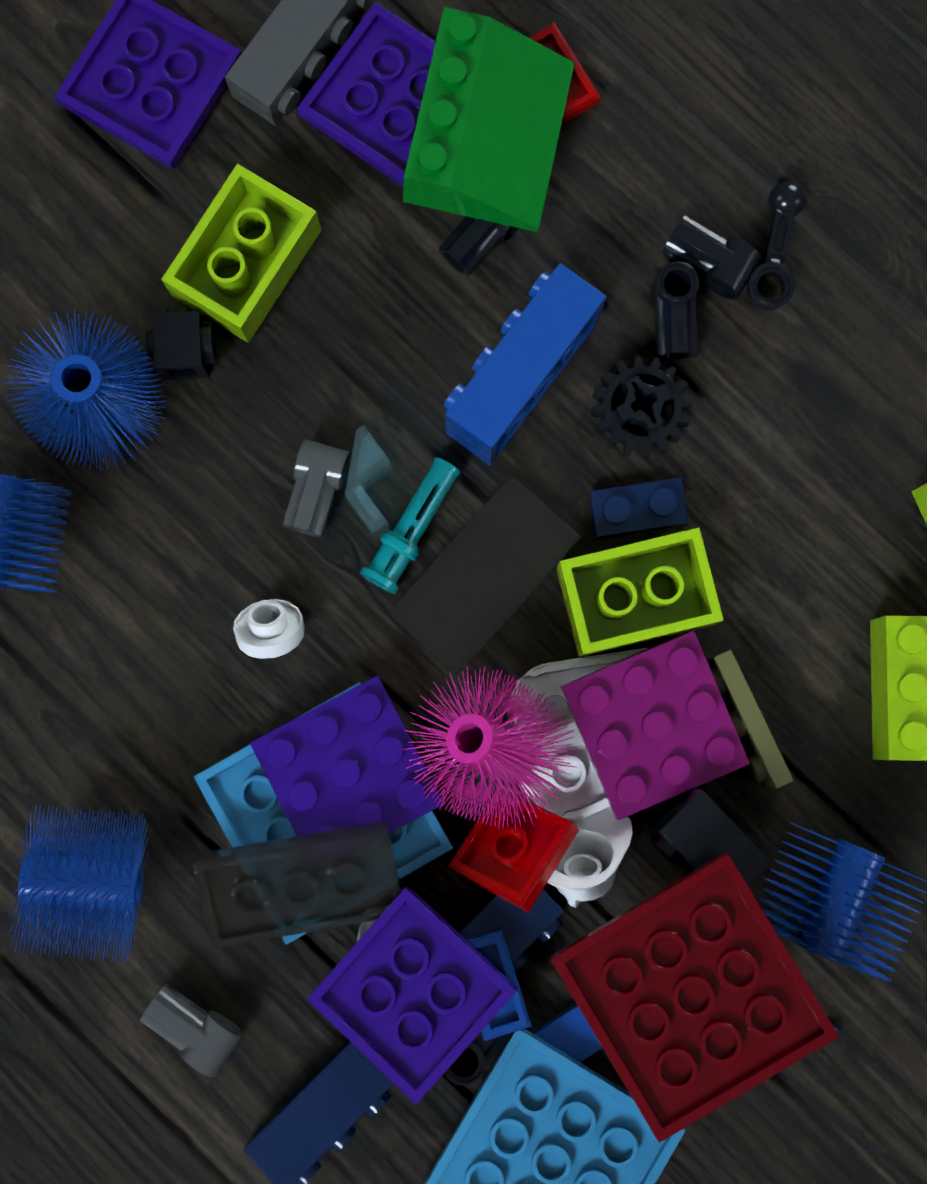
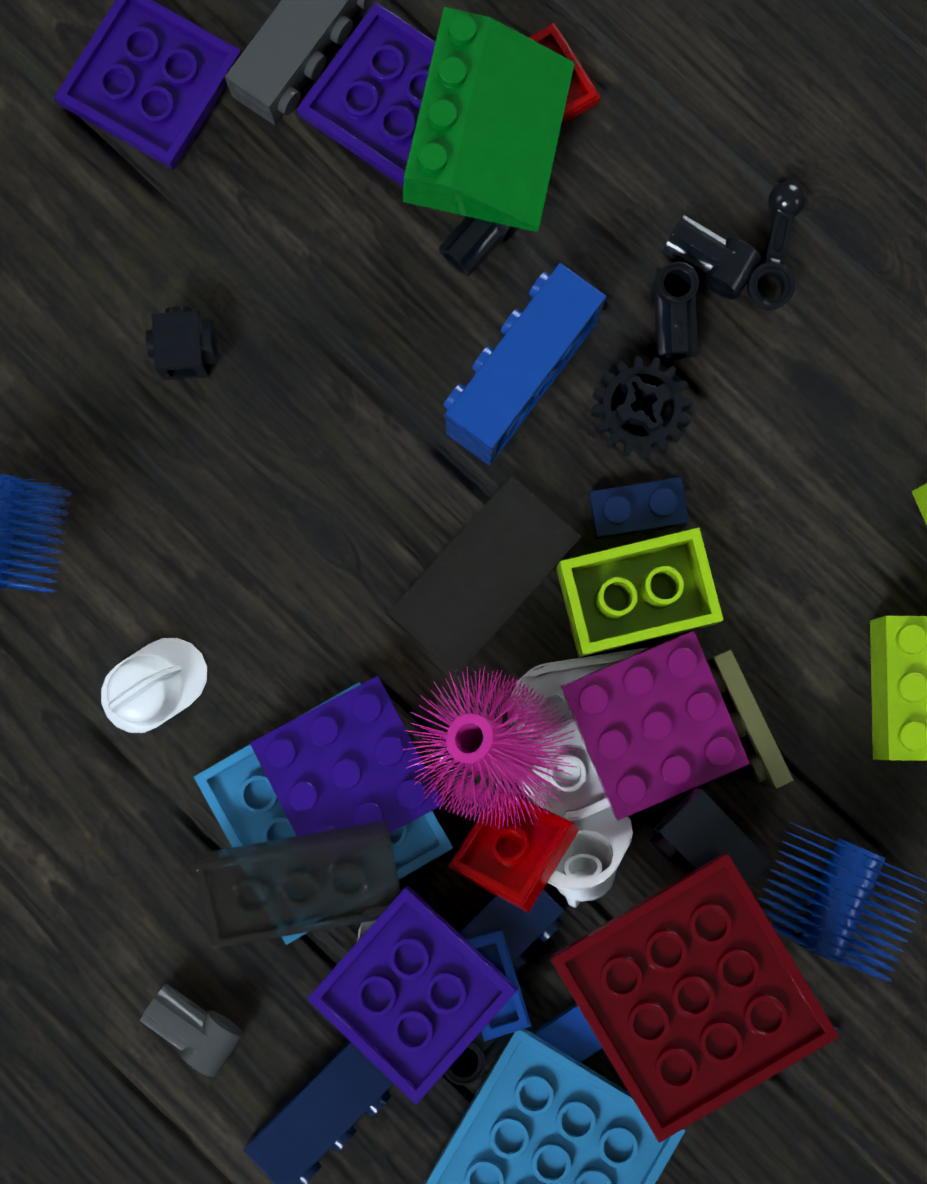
blue piece [3,308,165,472] -> none
blue piece [9,805,148,963] -> none
lime brick [161,163,322,343] -> none
white plate [233,599,305,659] -> none
dark grey piece [283,439,350,538] -> none
clear light blue slope [345,425,393,540] -> none
teal pin [360,457,461,594] -> none
none -> white piece [101,638,207,733]

